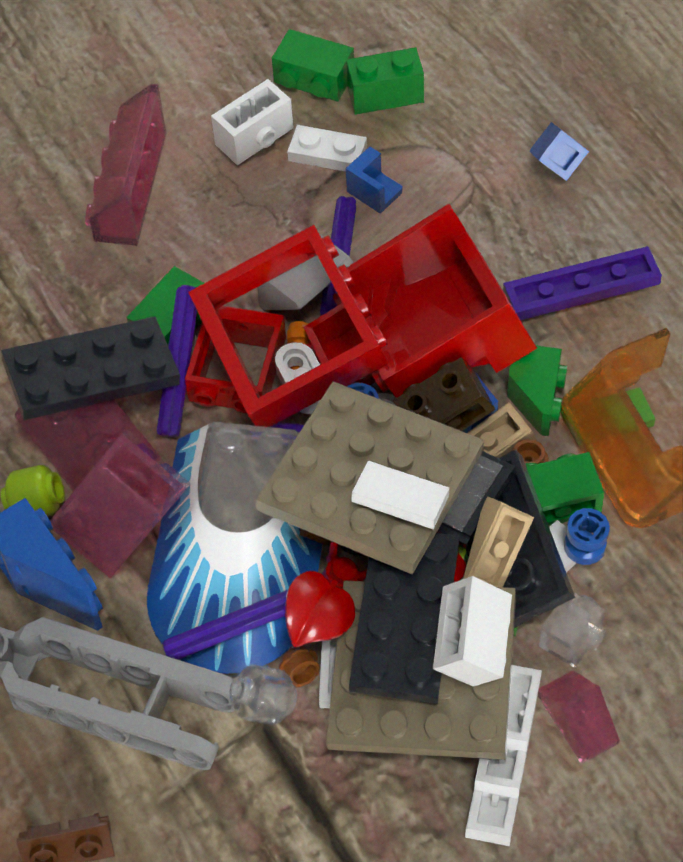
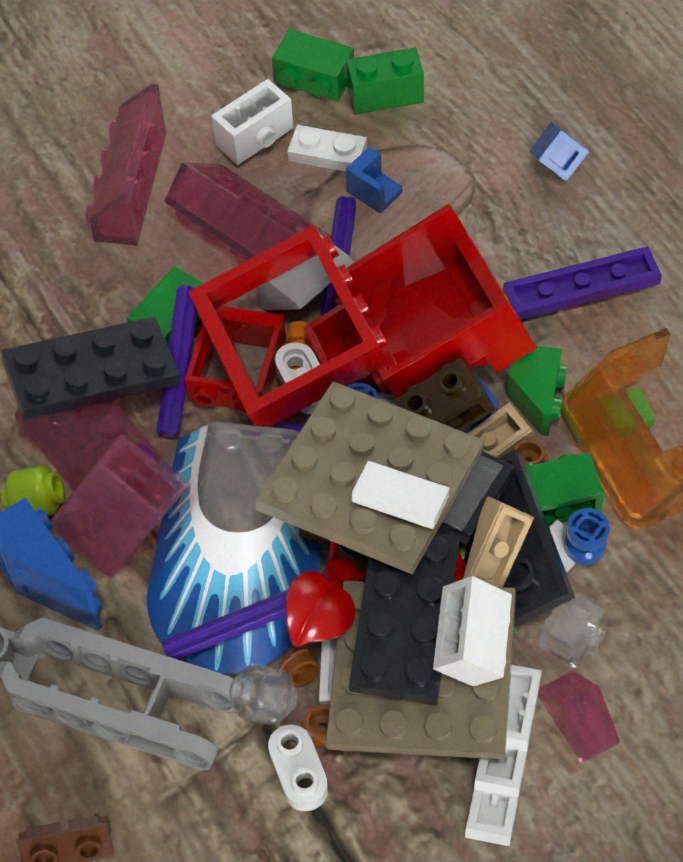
none -> clear pink slope [164,162,331,260]
none -> white plate [268,725,328,811]
none -> dark orange plate [301,705,330,747]

